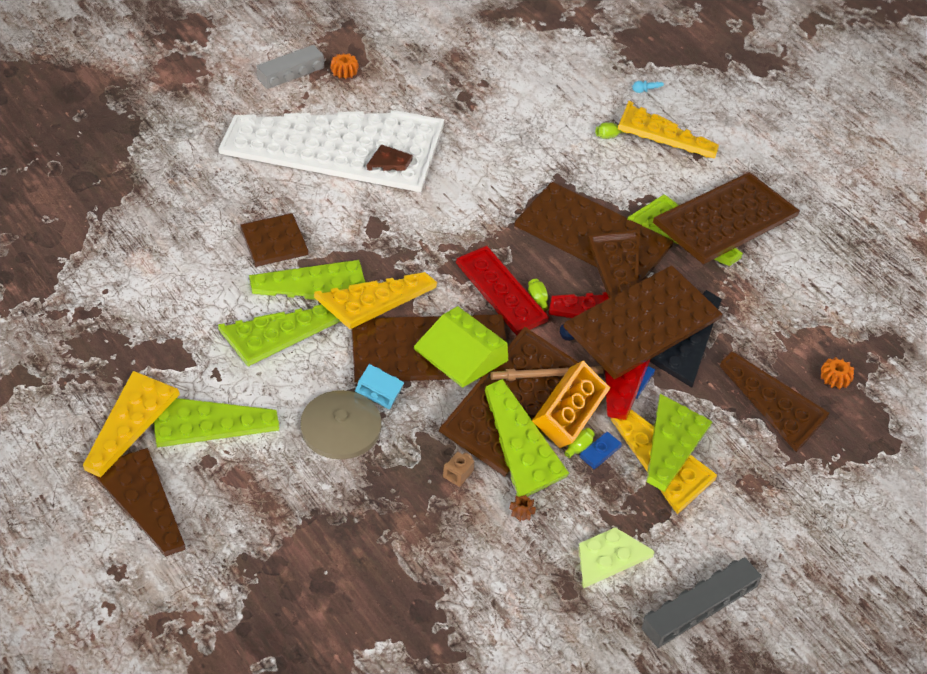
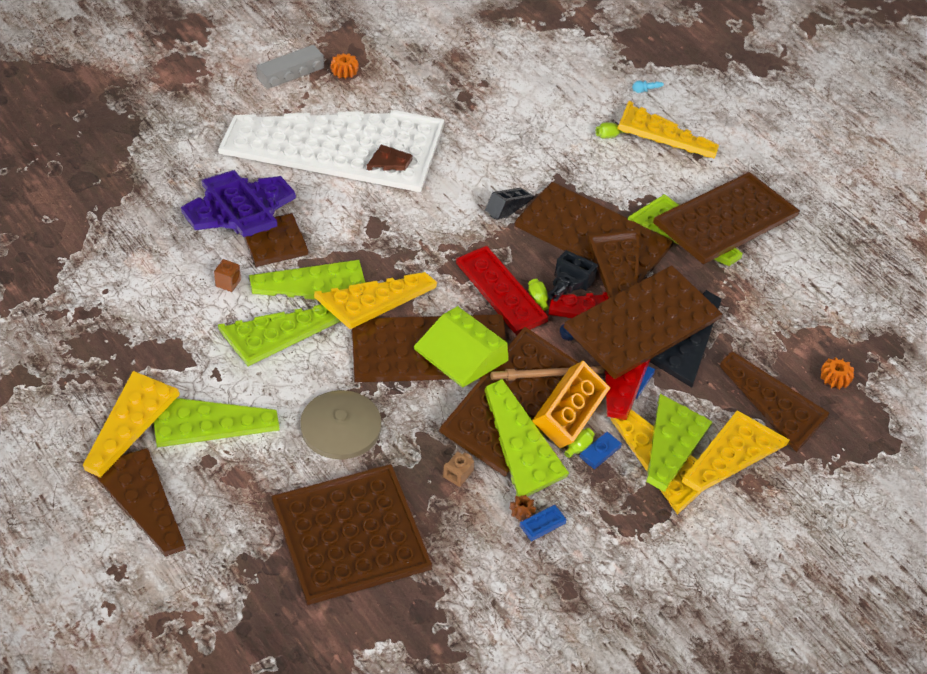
medium azure brick [355,364,404,410] -> none
yellowish green wing [579,527,654,588] -> none
dark grey brick [641,557,762,648] -> none
none -> dark purple plate [181,170,296,237]
none -> dark orange brick [214,259,241,292]
none -> reddish brown plate [271,464,433,605]
none -> black slope [485,187,534,220]
none -> blue plate [520,505,567,542]
none -> black brick [548,250,598,301]
none -> yellow wing [682,410,789,493]

